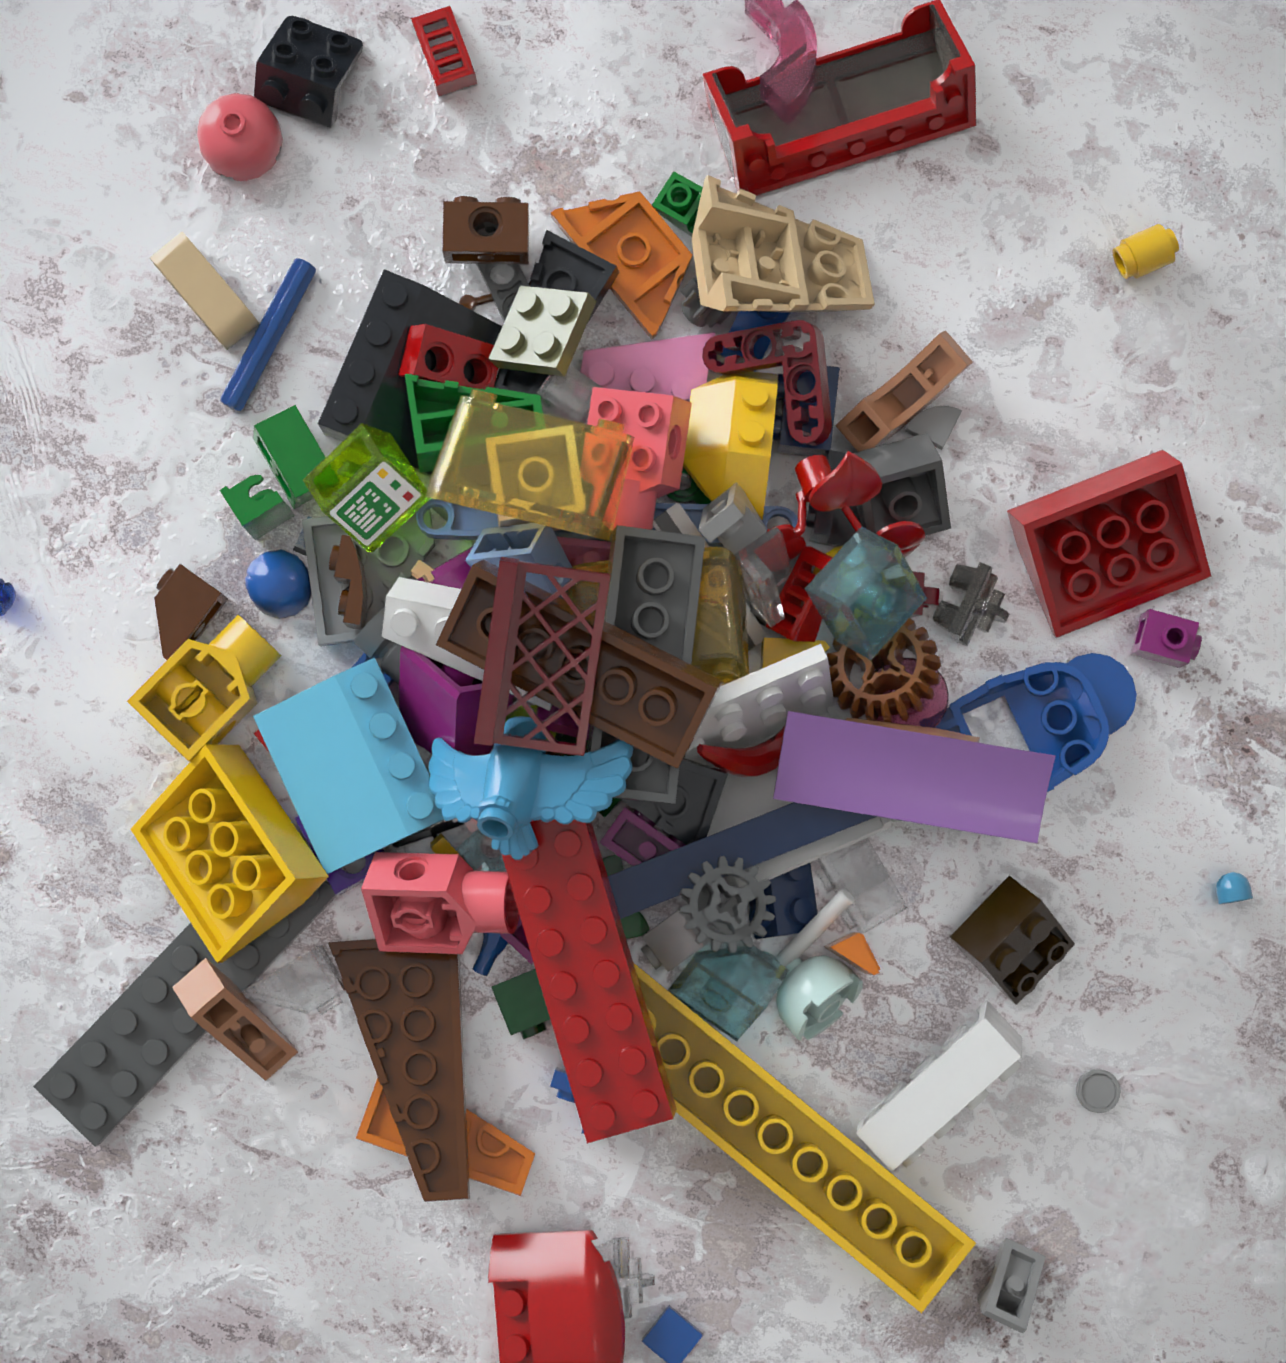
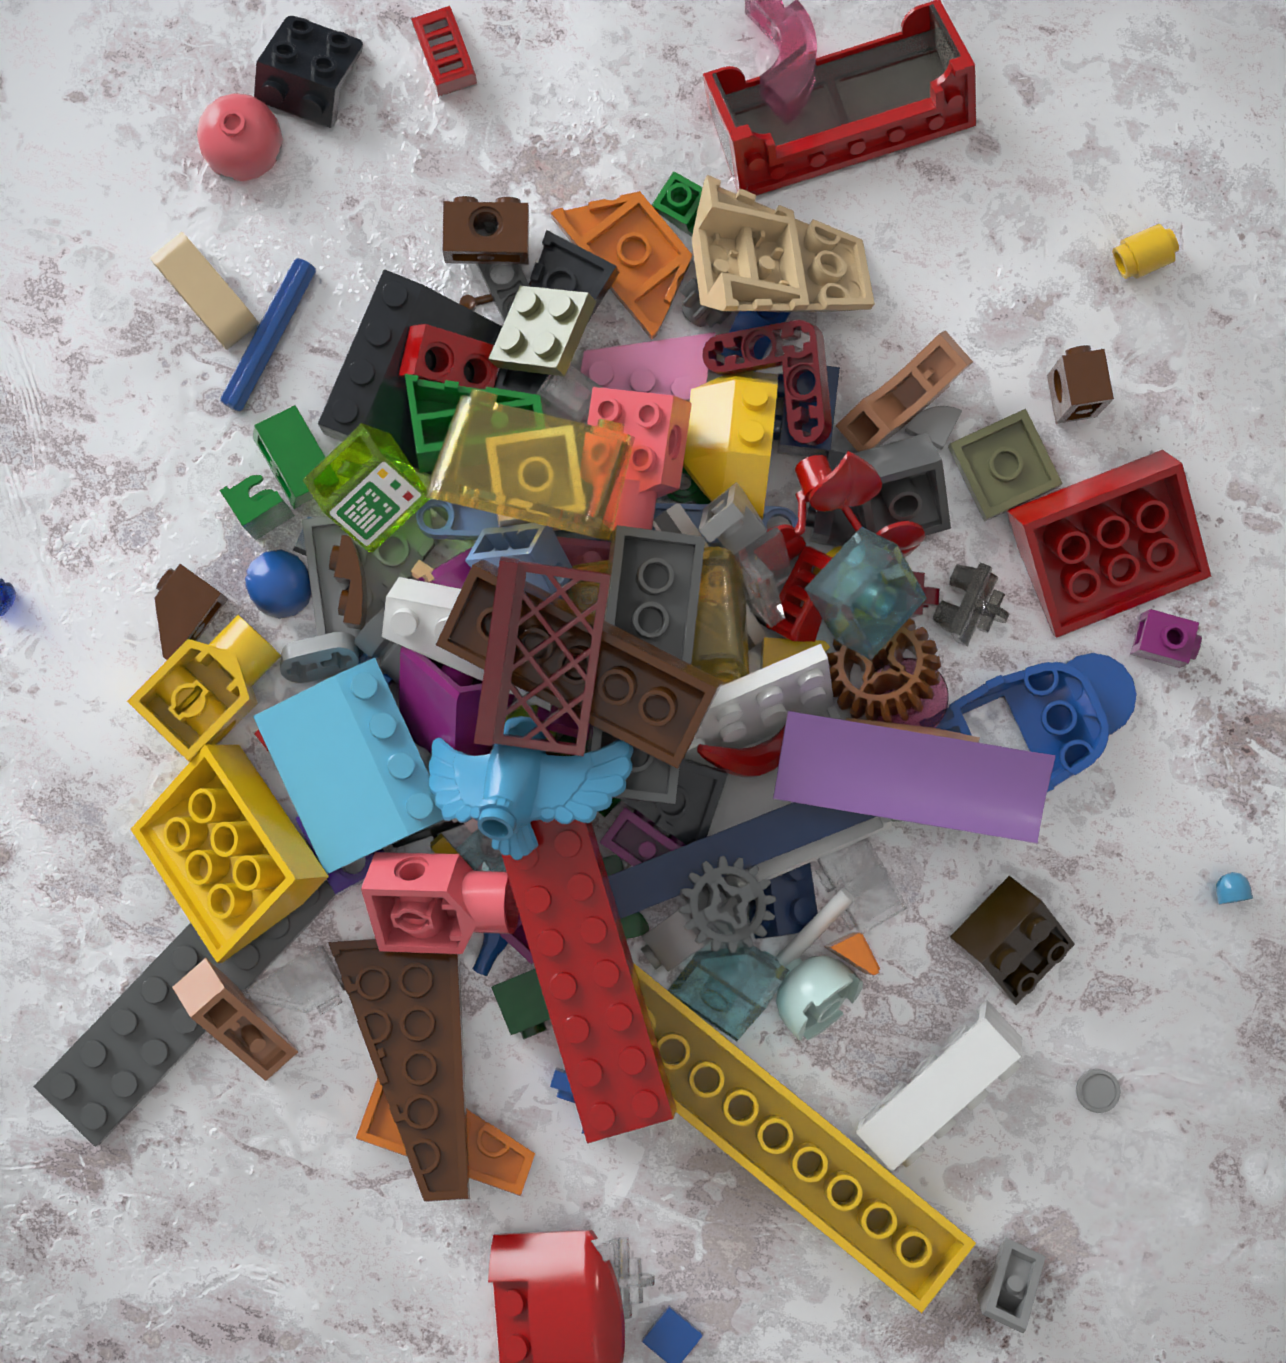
none -> light grey beam [280,632,359,683]
none -> olive plate [948,408,1063,522]
none -> reddish brown brick [1047,345,1114,424]

